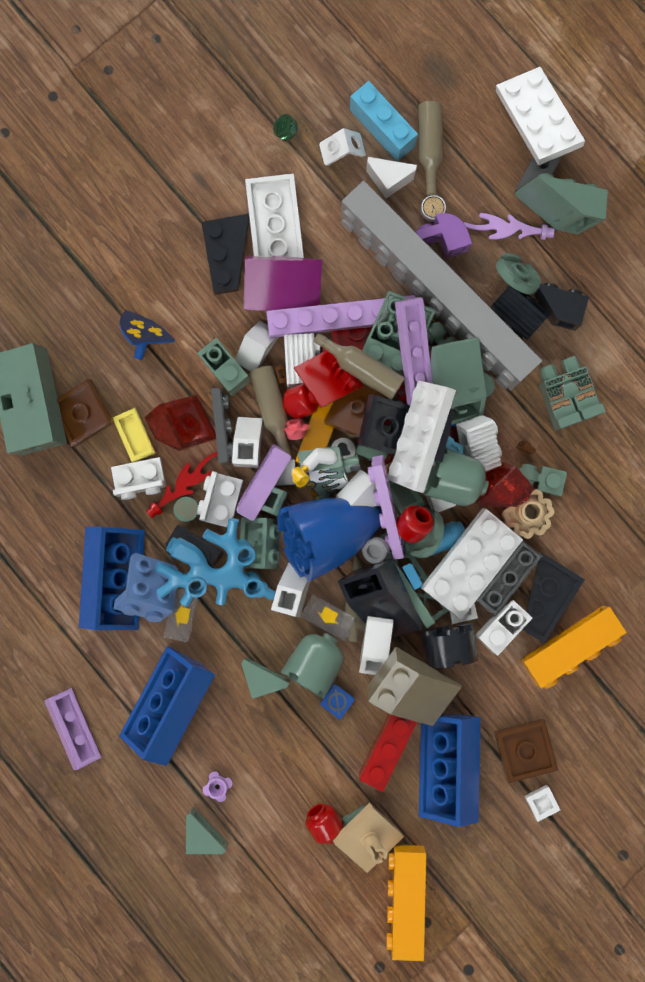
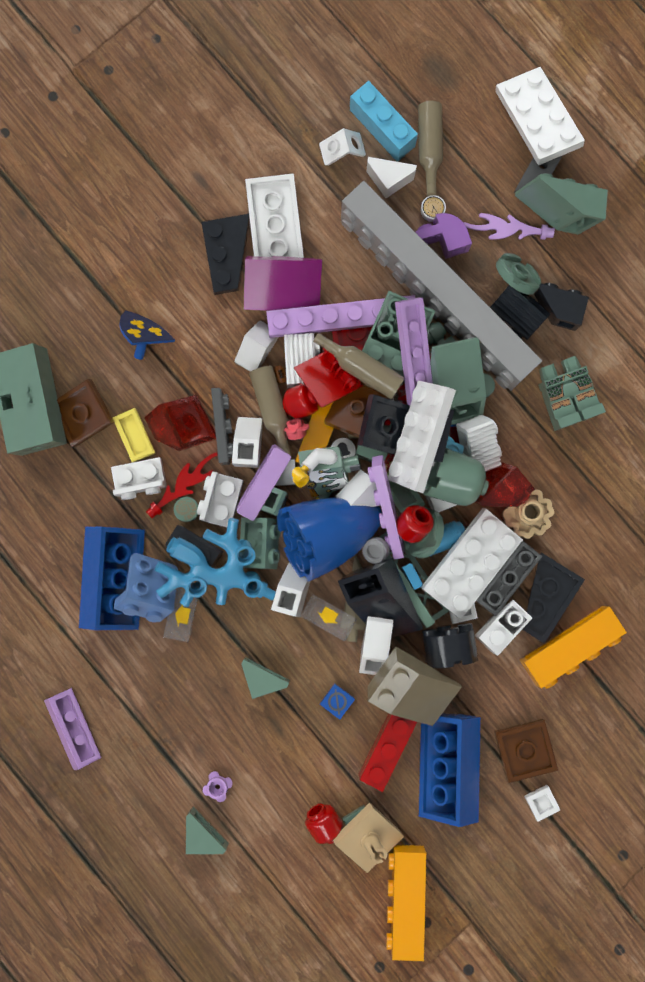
blue slope [119,646,215,766] -> none
sand green slope [197,338,251,397] -> none
clear green tile [273,114,298,141] -> none
sand green cylinder [280,633,344,699] -> none
reddish brown piece [516,440,536,455] -> none
sand green plate [517,464,567,497] -> none

